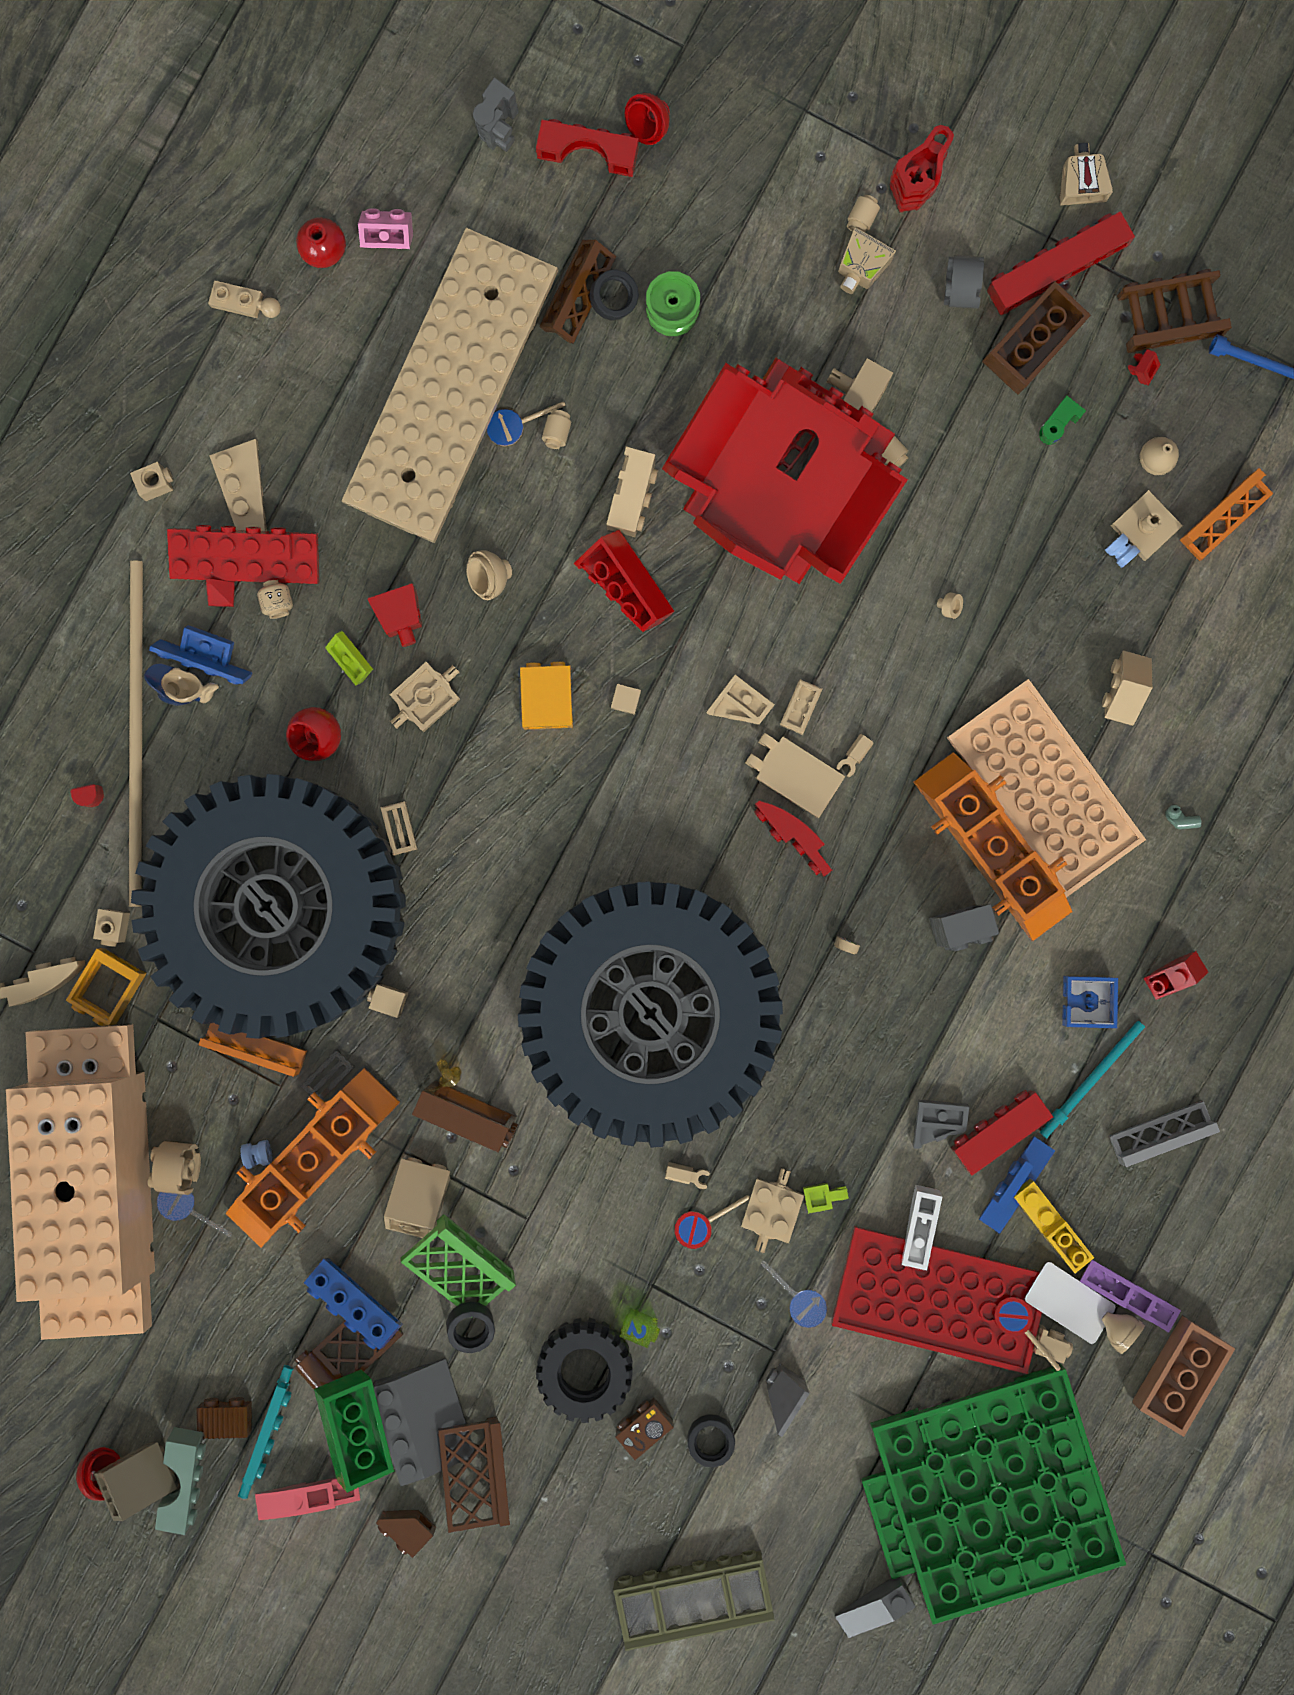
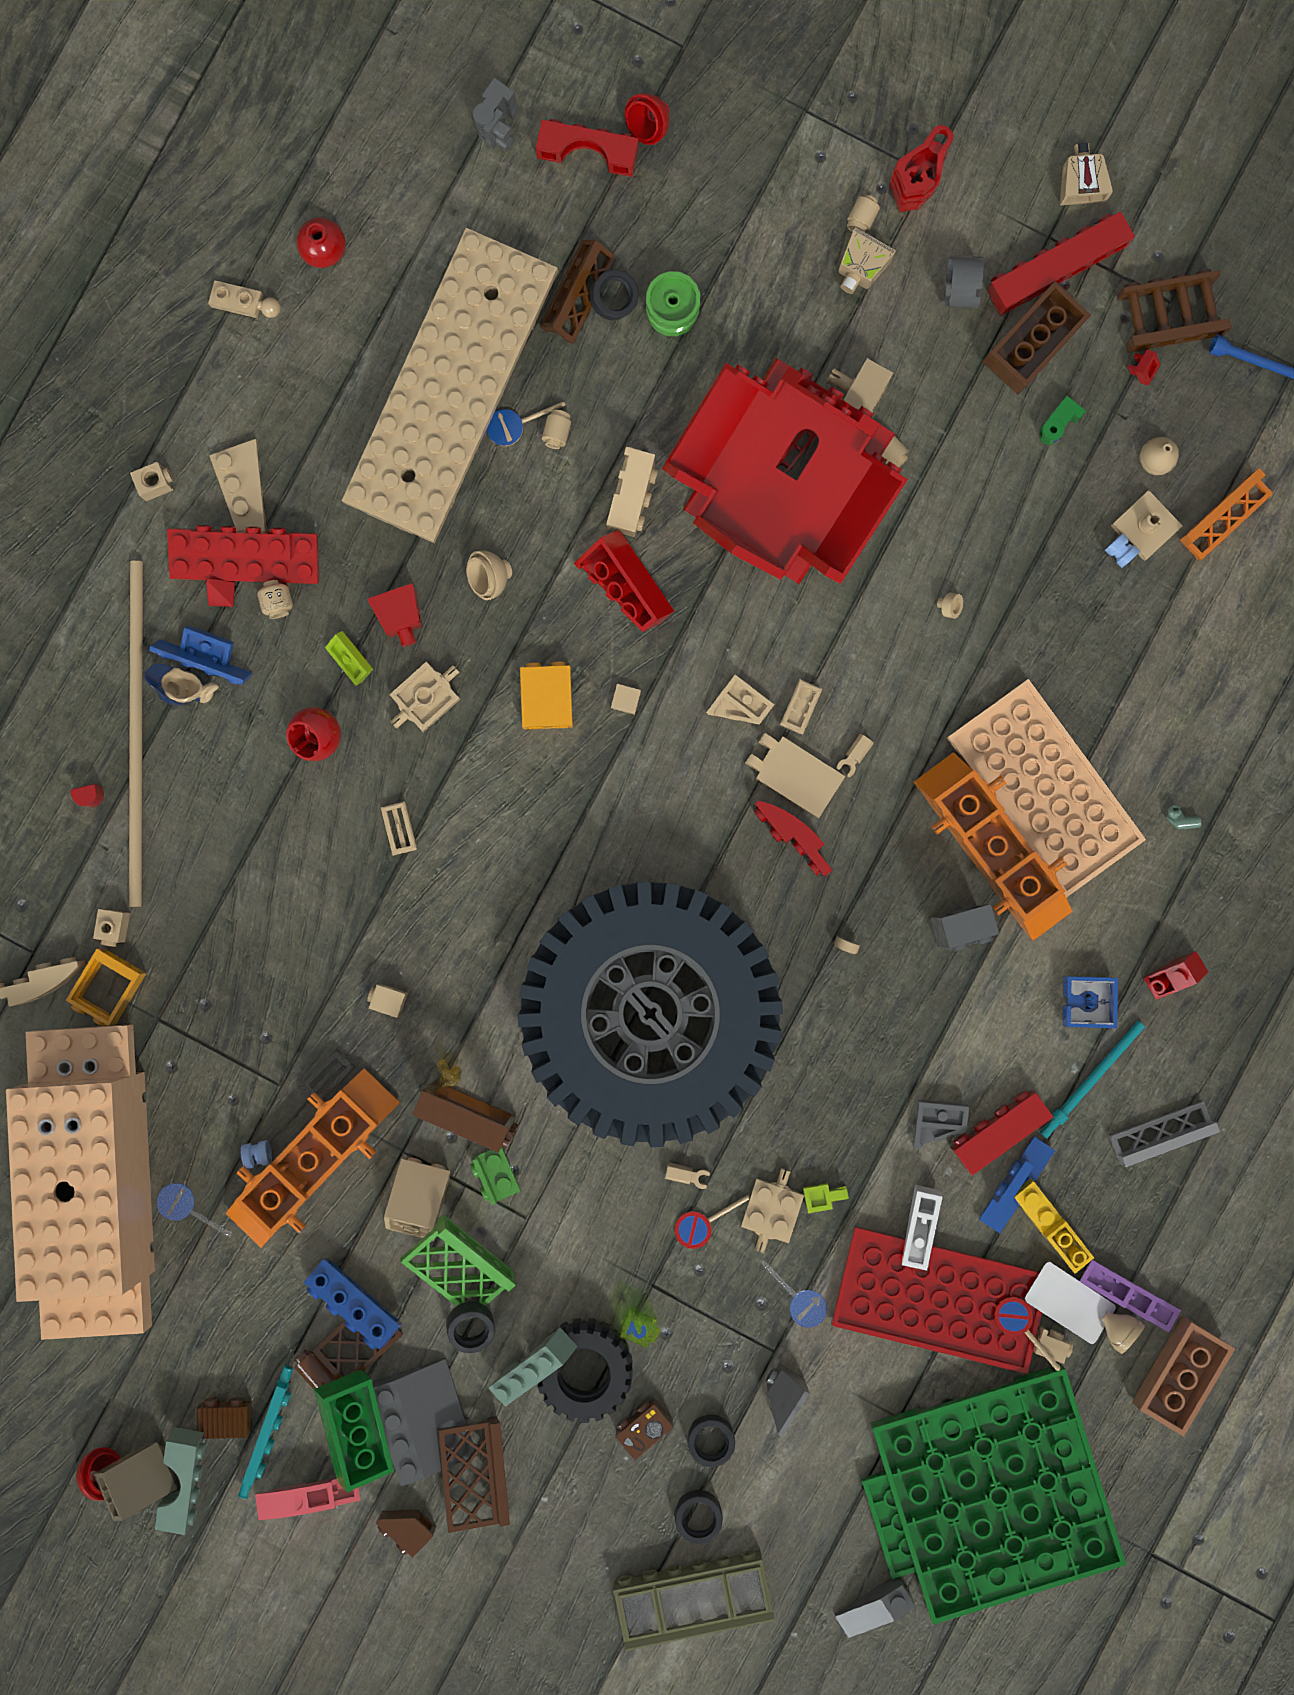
black wheel [131,774,406,1039] -> none
tan brick [148,1141,201,1195] -> none
orange fence [198,1023,307,1077] -> none
bright pink brick [358,208,413,249] -> none
tan brick [1102,651,1153,726] -> none
none -> bright green bracket [470,1147,521,1205]
none -> sand green arch [489,1328,577,1407]
none -> black tyre [675,1490,723,1544]

